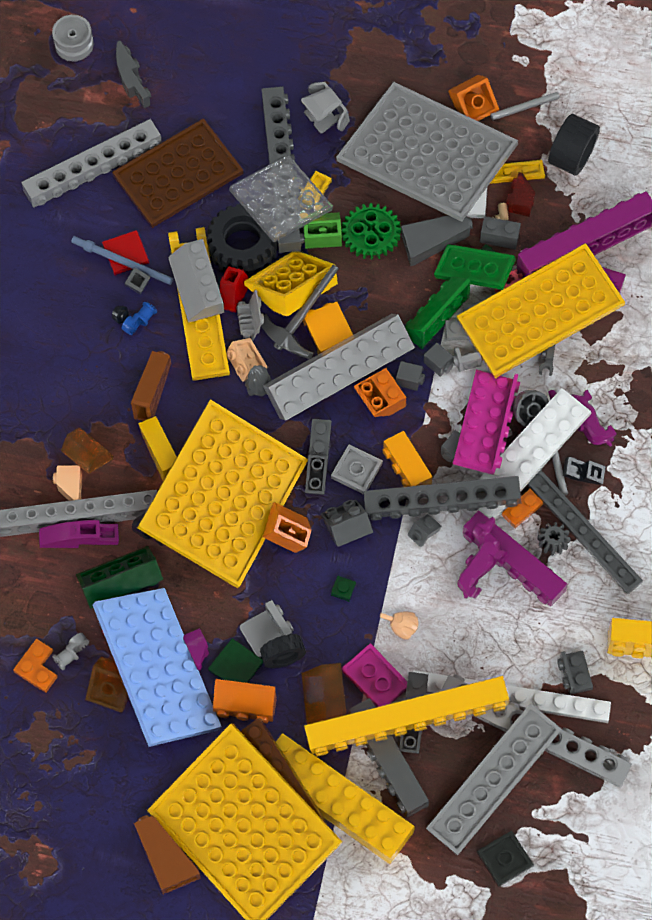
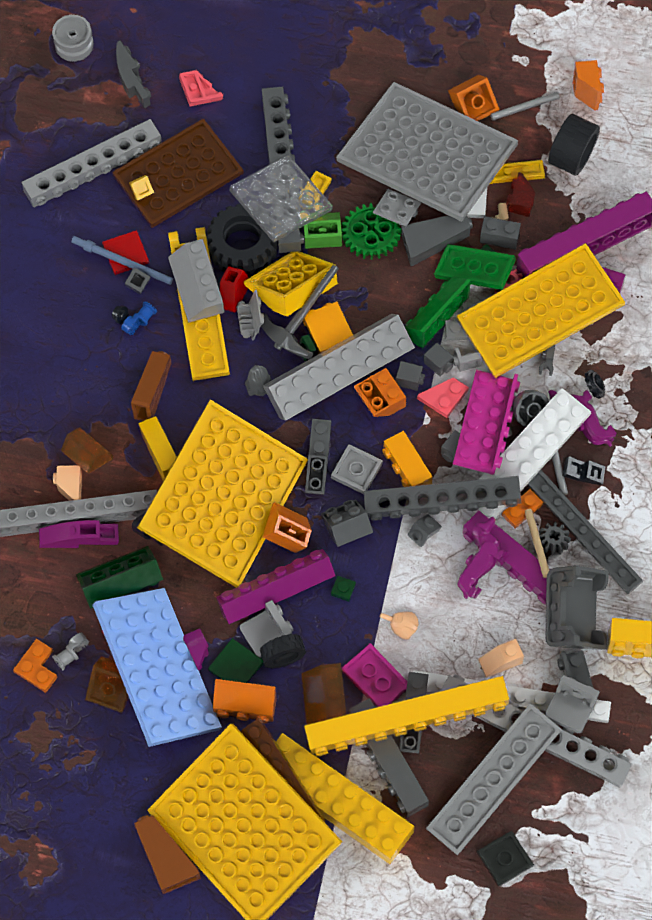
light nougat bracket [226,338,268,382] -> none
light grey piece [301,82,350,133] -> none
none -> yellow plate [129,175,154,200]
none -> coral wing [179,70,223,106]
none -> magenta brick [216,549,335,624]
none -> dark green plate [299,335,317,361]
none -> light grey hinge [373,189,421,227]
none -> coral wing [417,377,469,418]
none -> light nougat slope [478,639,524,678]
none -> tan bar [524,509,549,578]
none -> dark grey windscreen [545,565,609,650]
none -> light grey bracket [545,675,600,733]
none -> orange slope [572,60,604,110]
none -> black gear [585,370,605,399]

